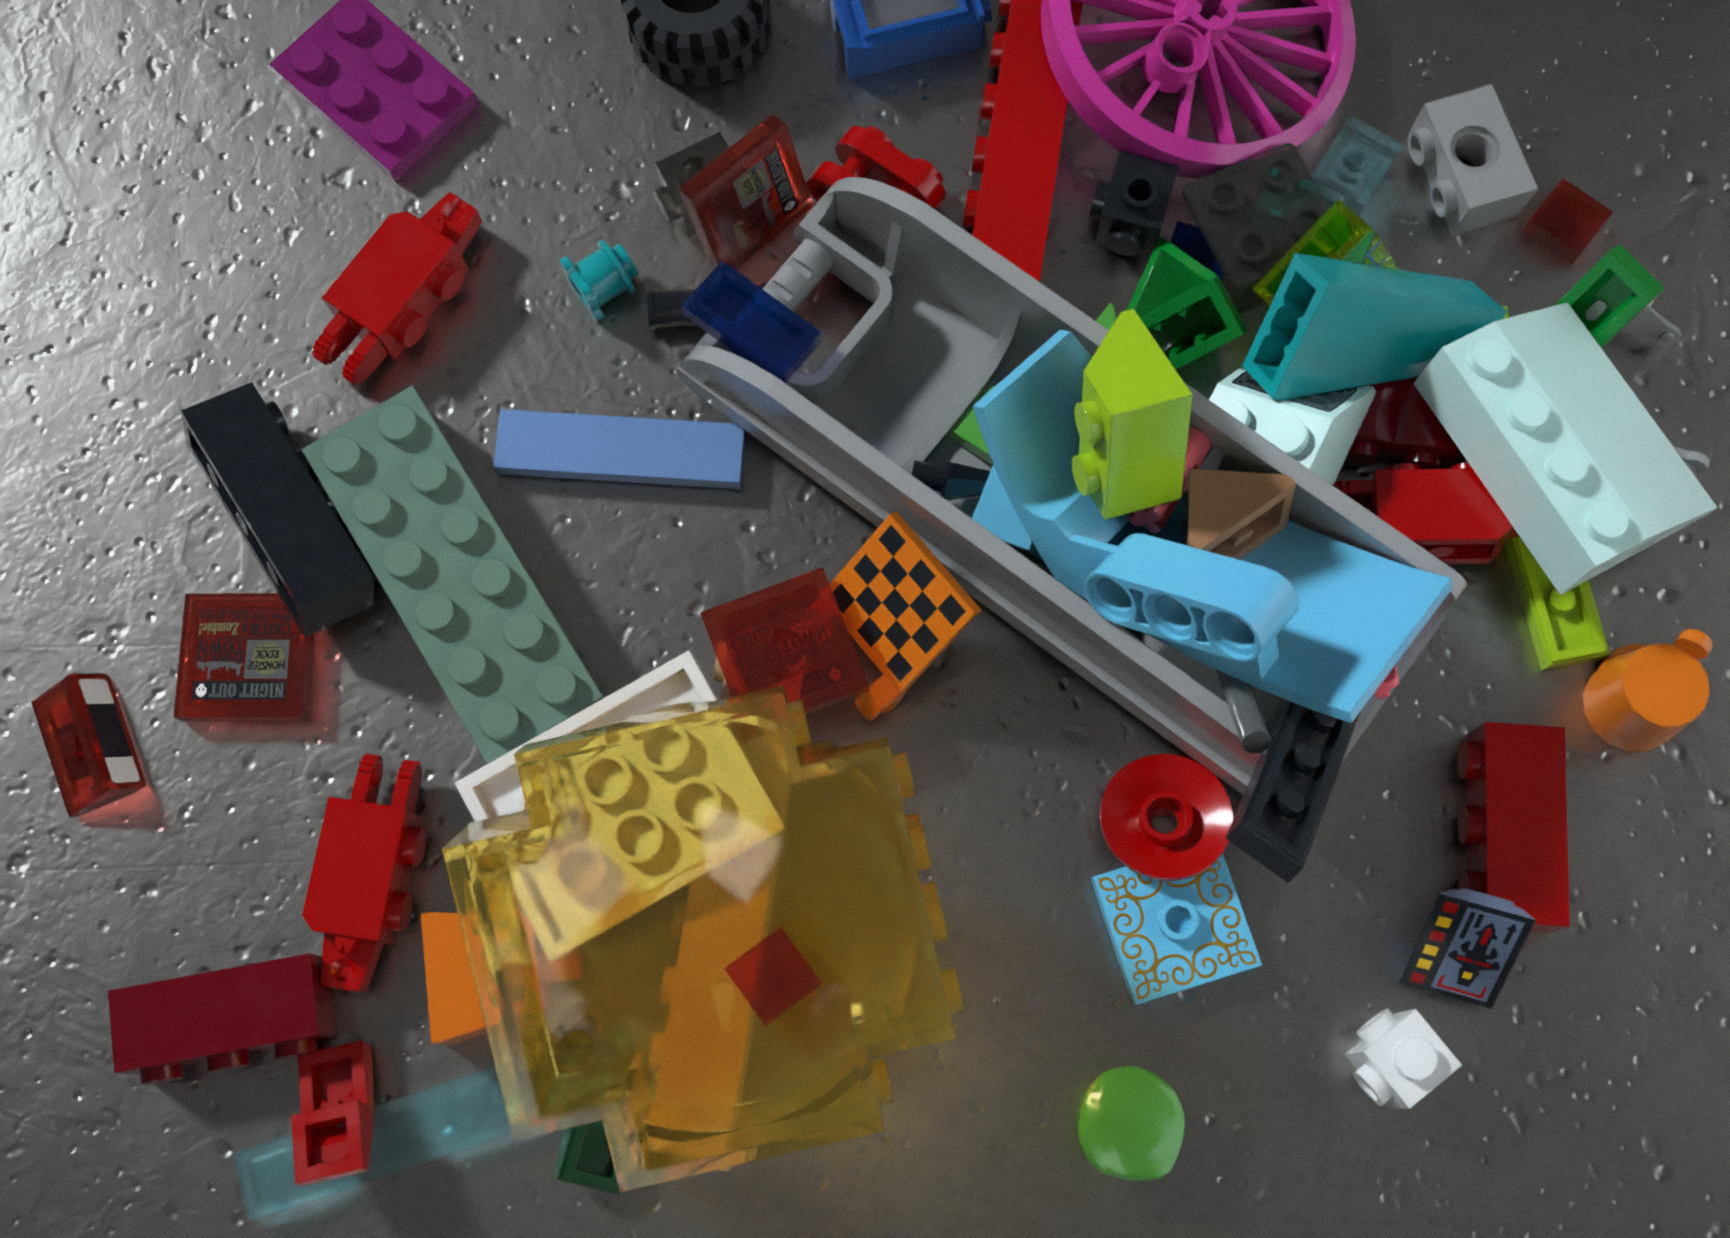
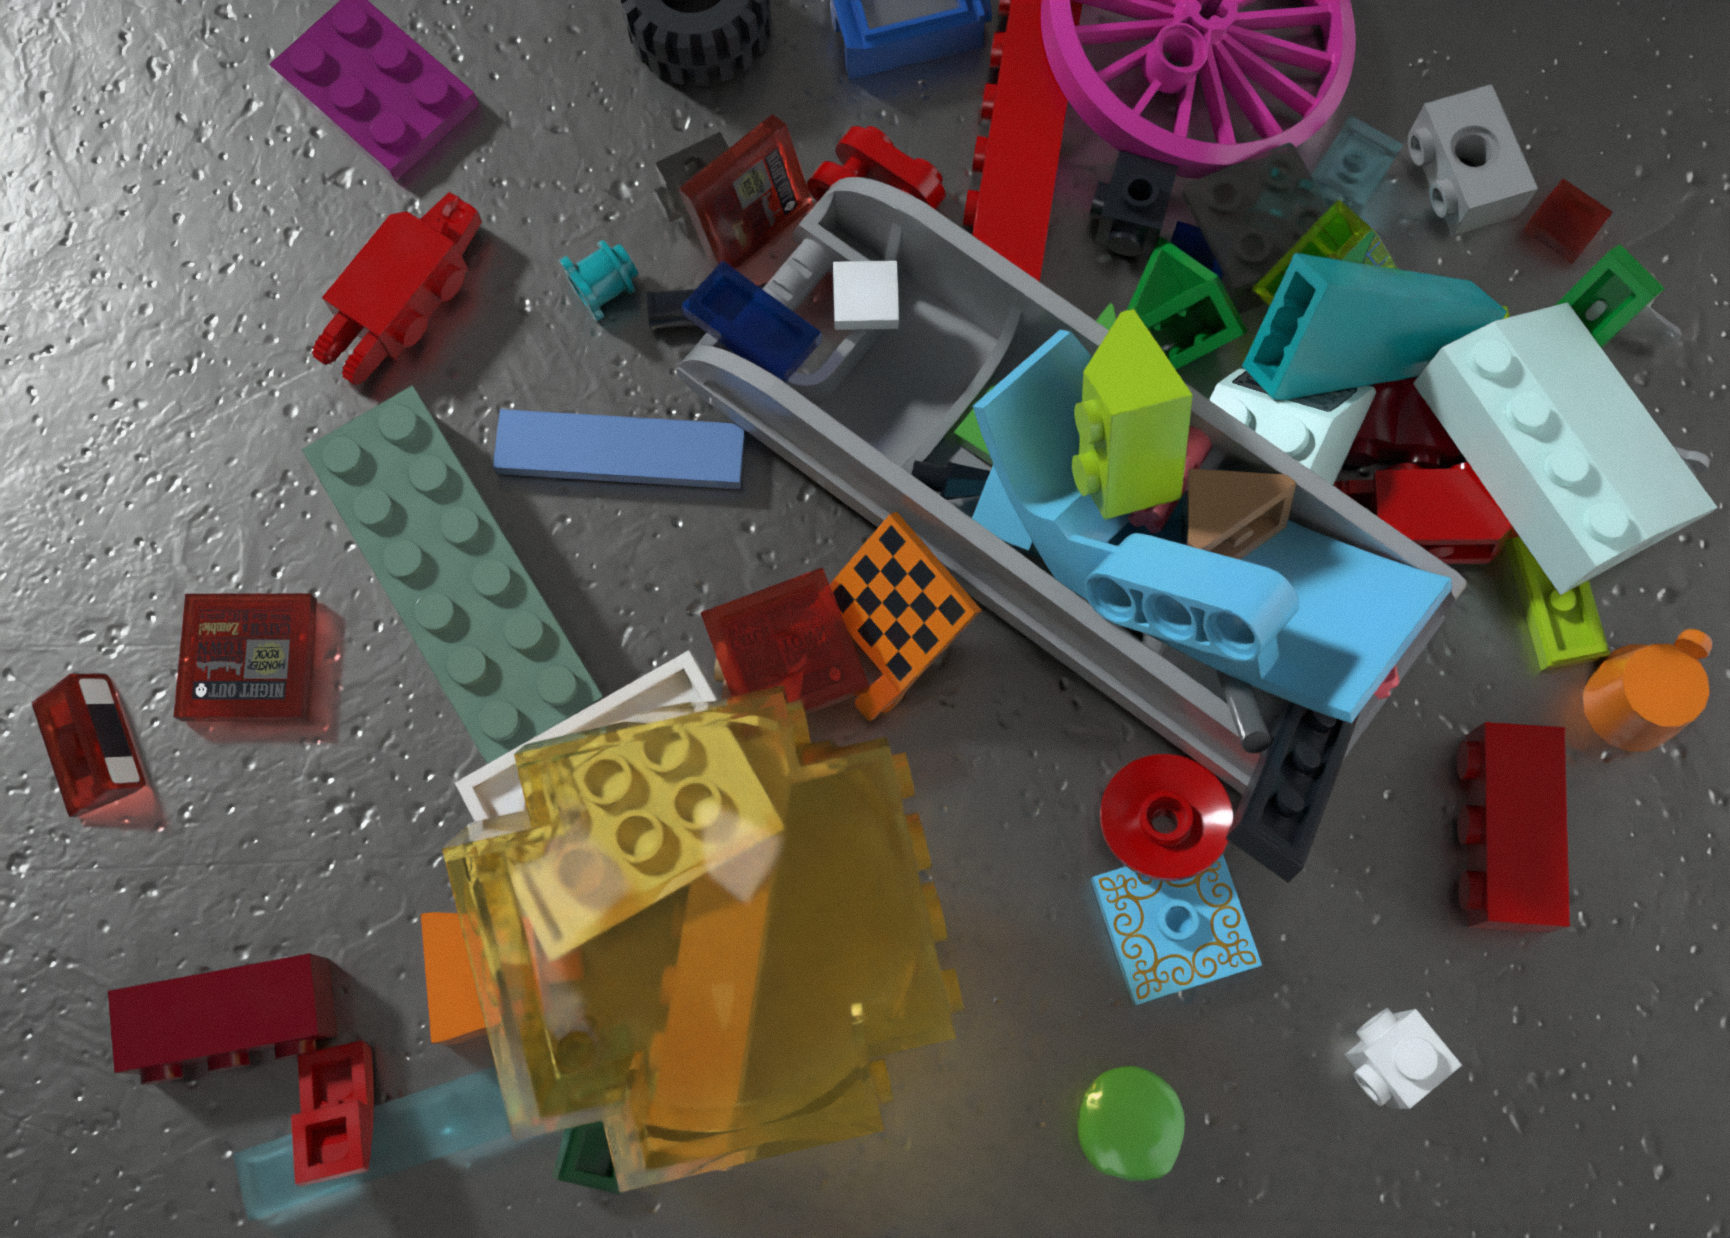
black brick [181,382,378,638] -> none
red hinge [302,754,426,992] -> none
clear red tile [724,927,822,1027] -> none
piece [1399,888,1536,1009] -> none
none -> white tile [833,261,899,330]

